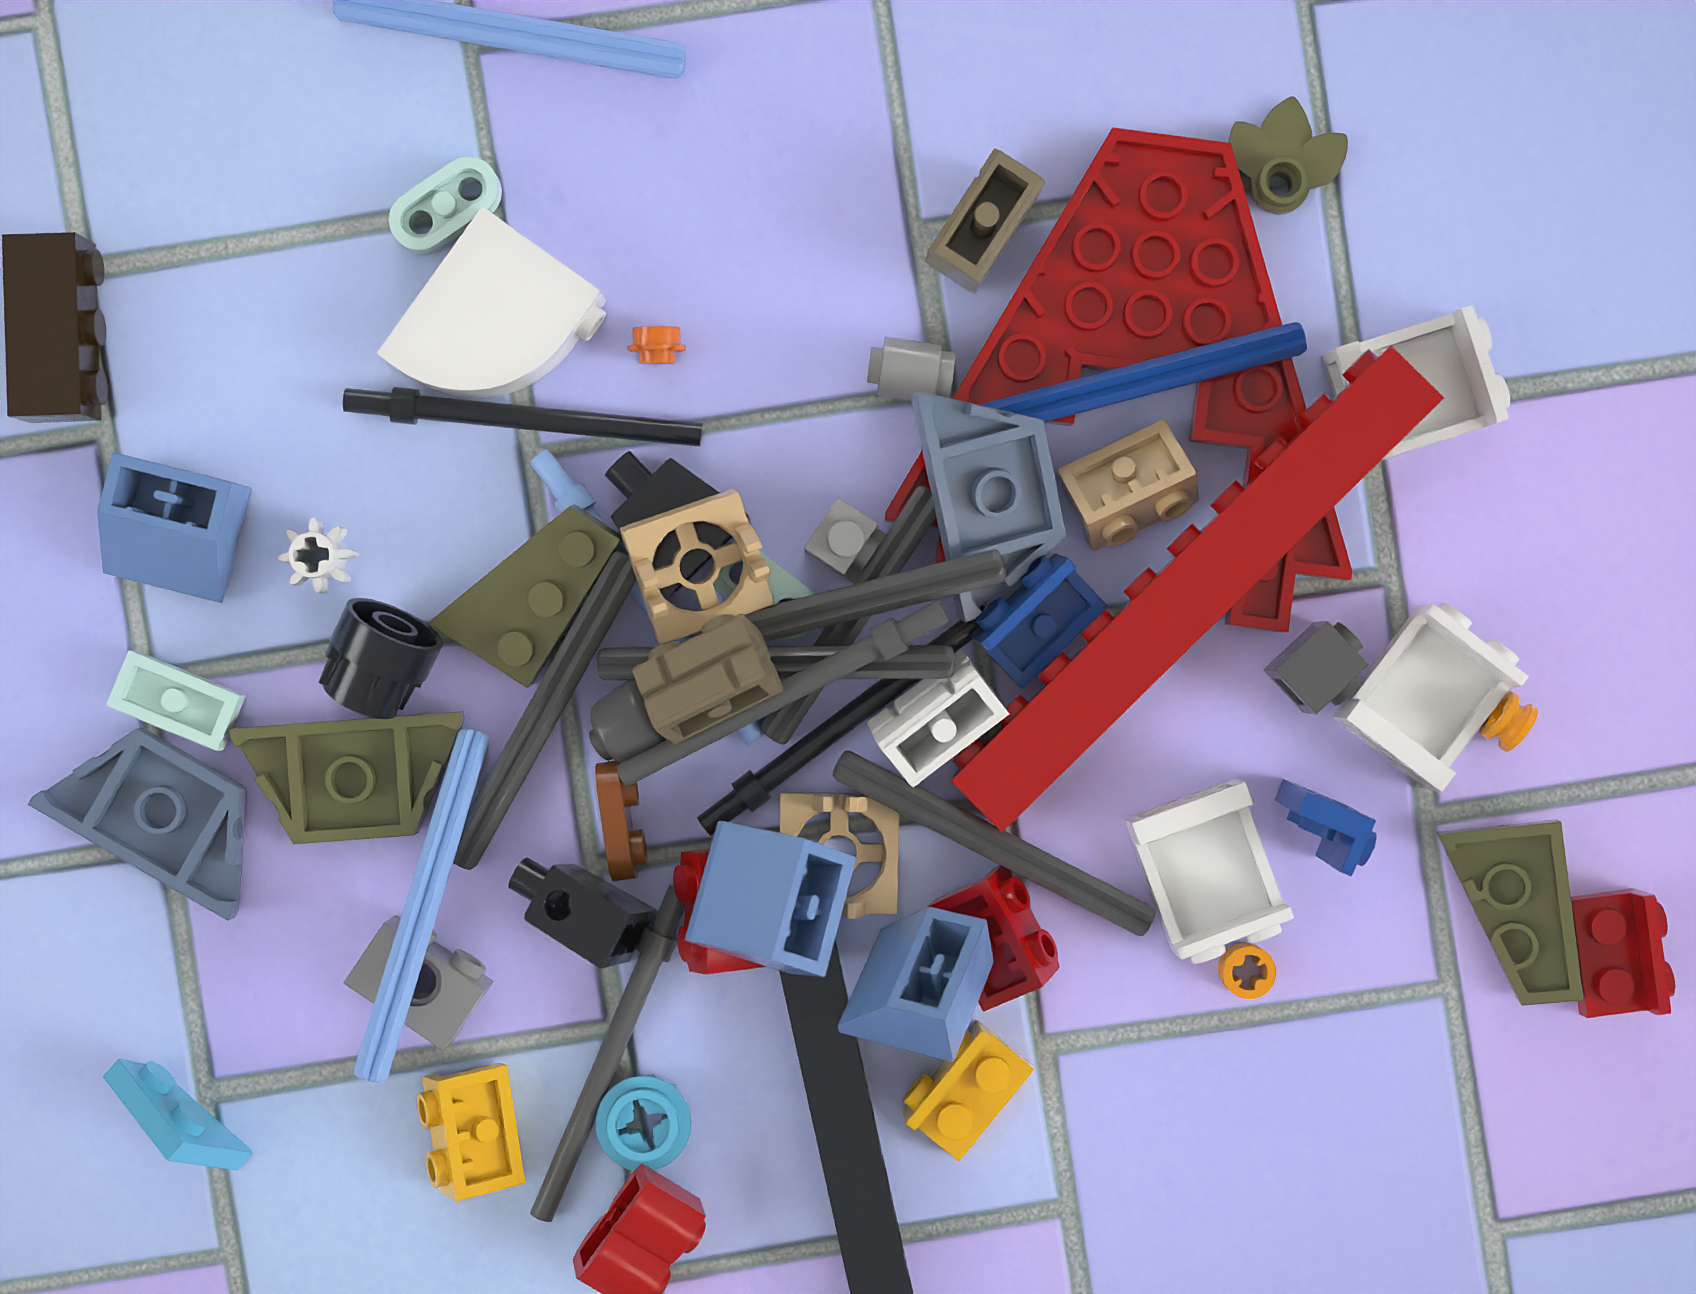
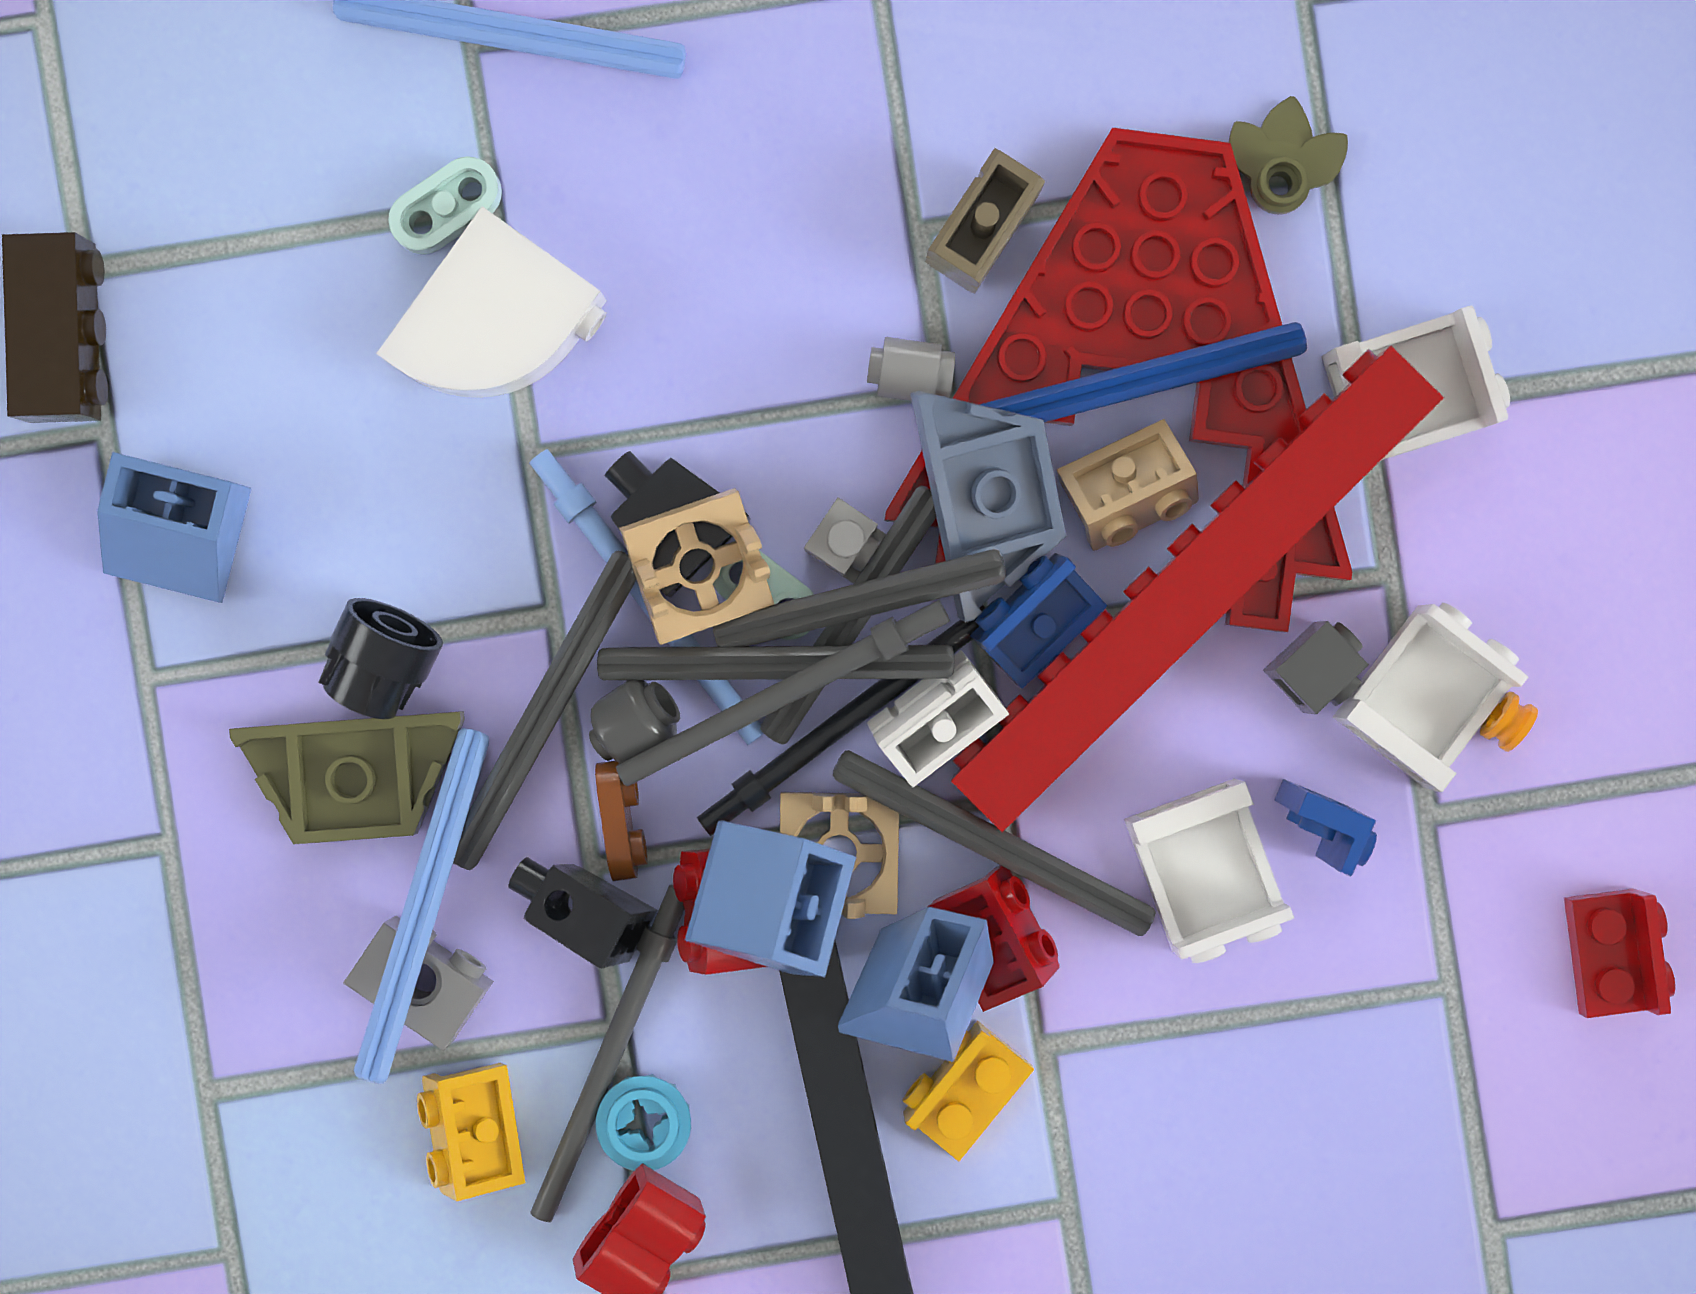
sand blue wing [28,728,247,921] -> none
medium azure wing [103,1058,253,1170] -> none
light aqua plate [106,650,246,751] -> none
white gear [277,518,359,594] -> none
black bar [343,387,703,447] -> none
olive wing [428,504,623,688] -> none
orange plate [627,326,686,364] -> none
dark tan brick [632,614,783,744] -> none
light orange bush [1218,942,1277,999] -> none
olive wing [1436,819,1583,1006] -> none

